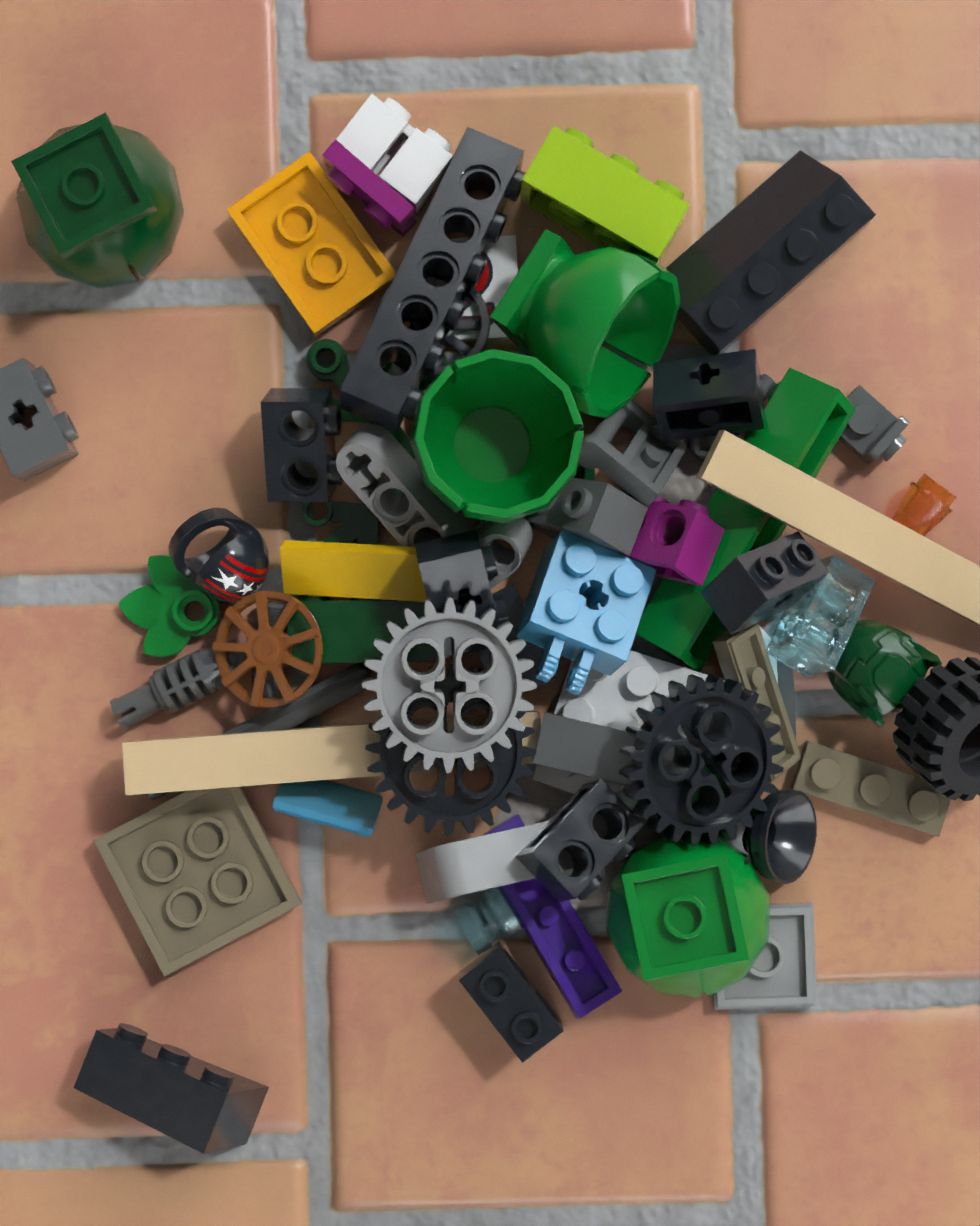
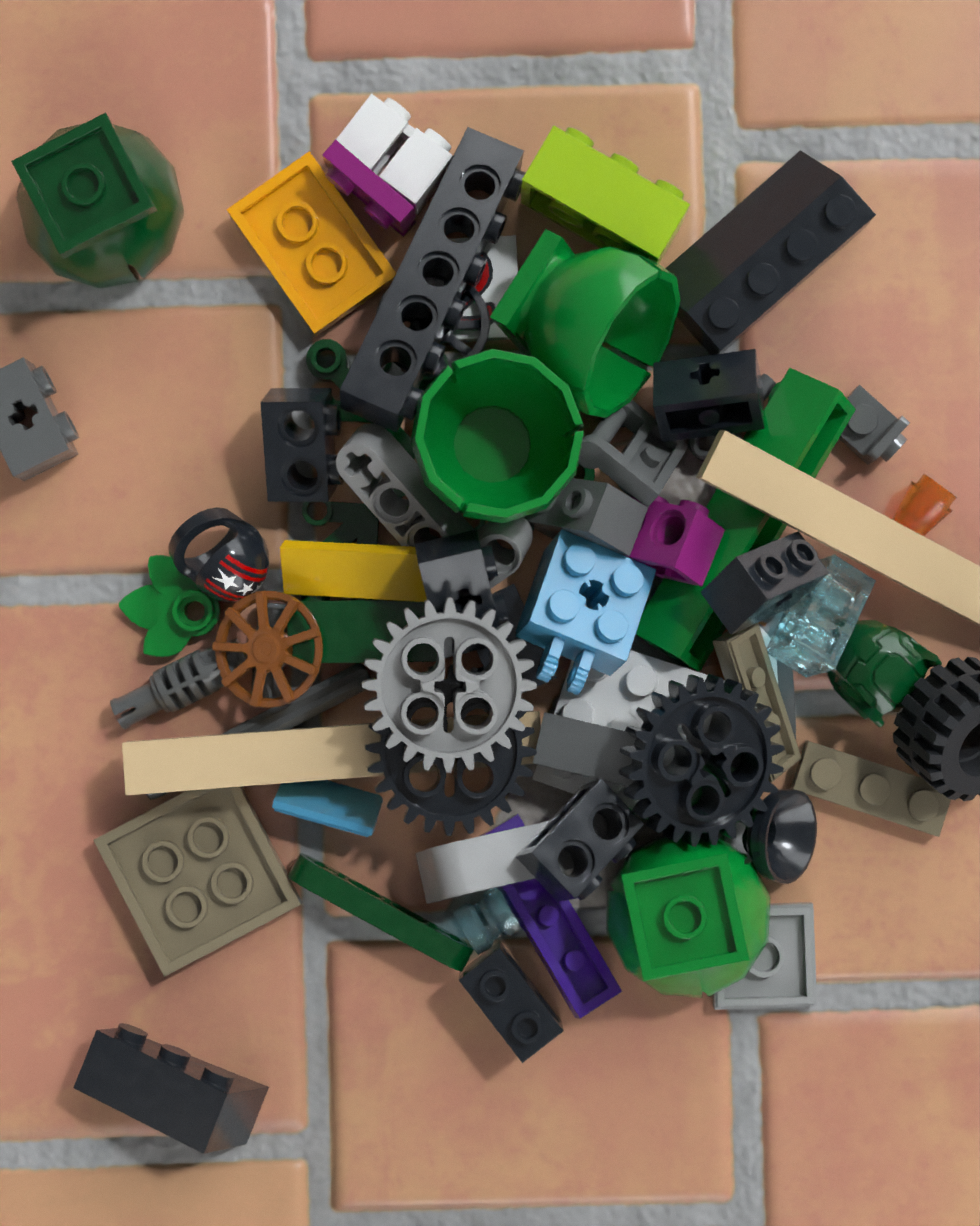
none -> dark green beam [287,853,475,972]

